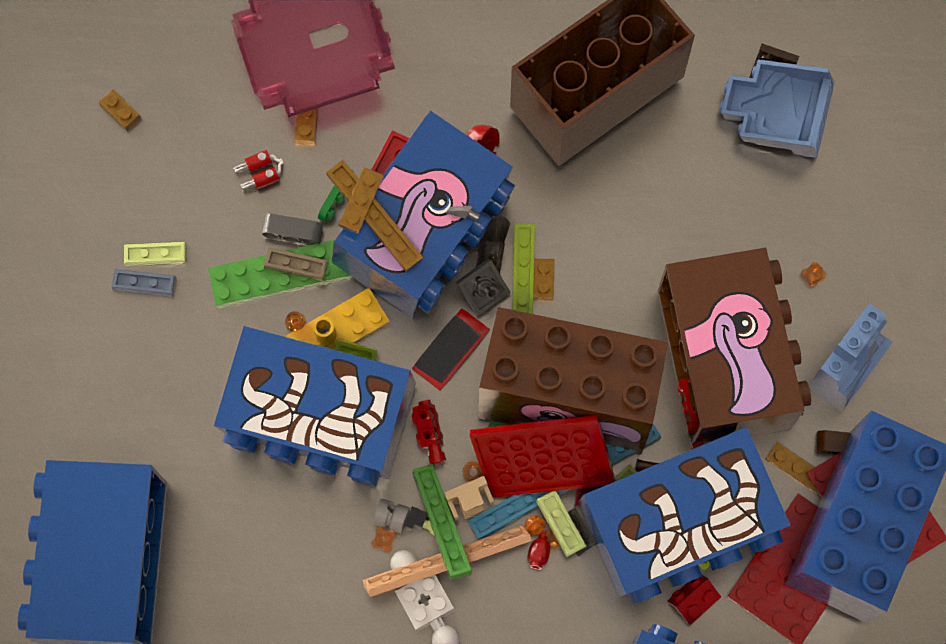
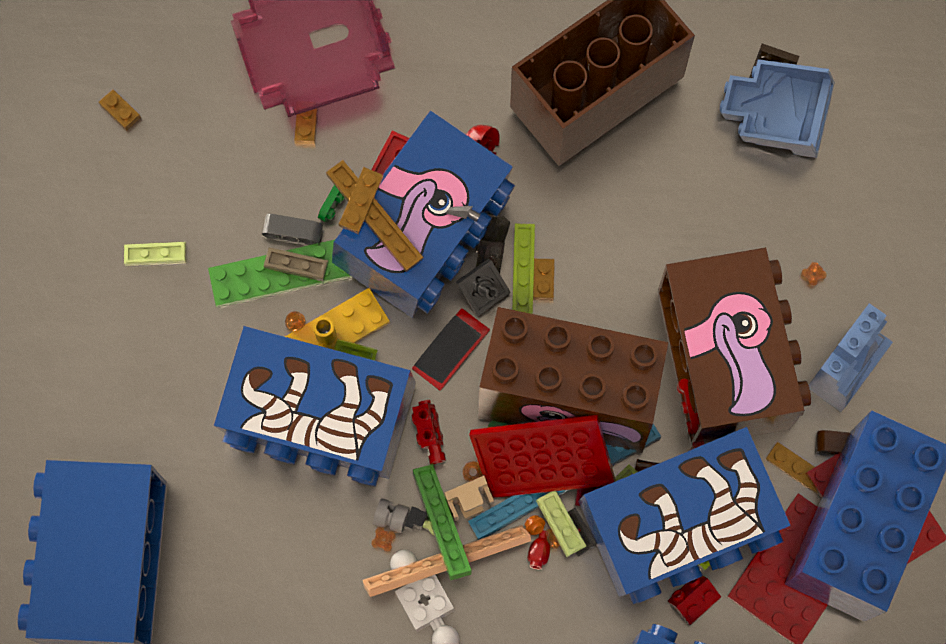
sand blue tile [111,269,176,297] -> none
red piece [234,150,283,191] -> none

